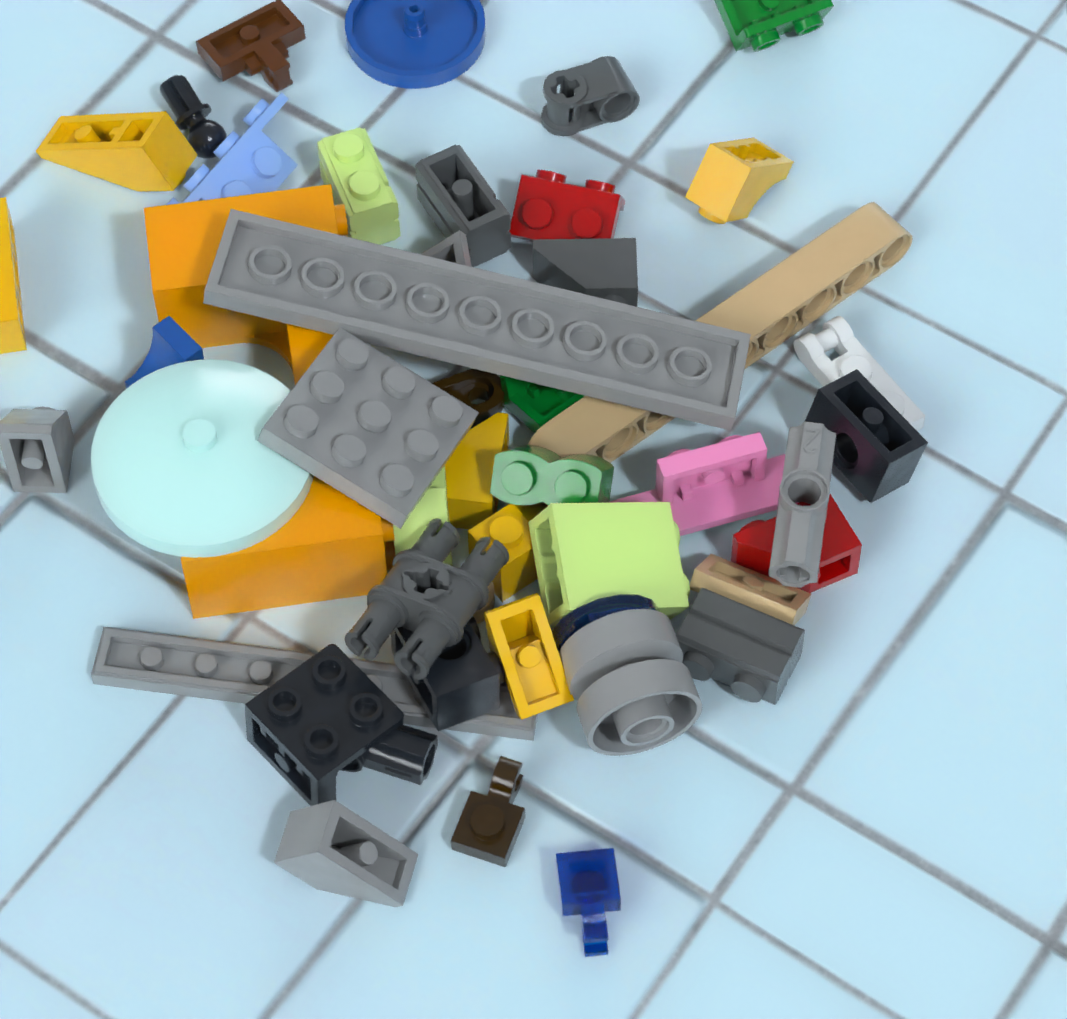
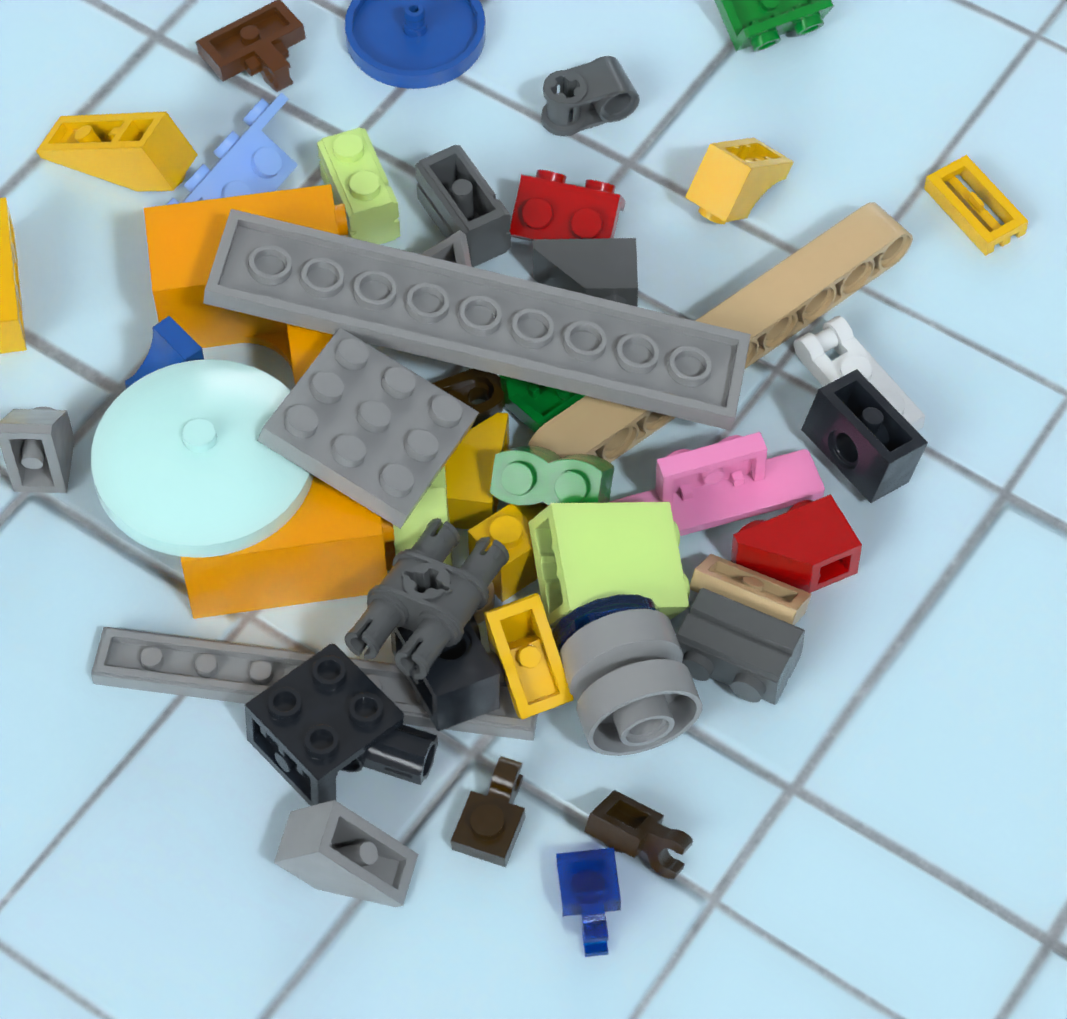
black axle [160,75,227,159] -> none
light grey piece [769,421,836,588] -> none
none -> dark brown plate [584,790,693,879]
none -> yellow tile [924,155,1028,256]

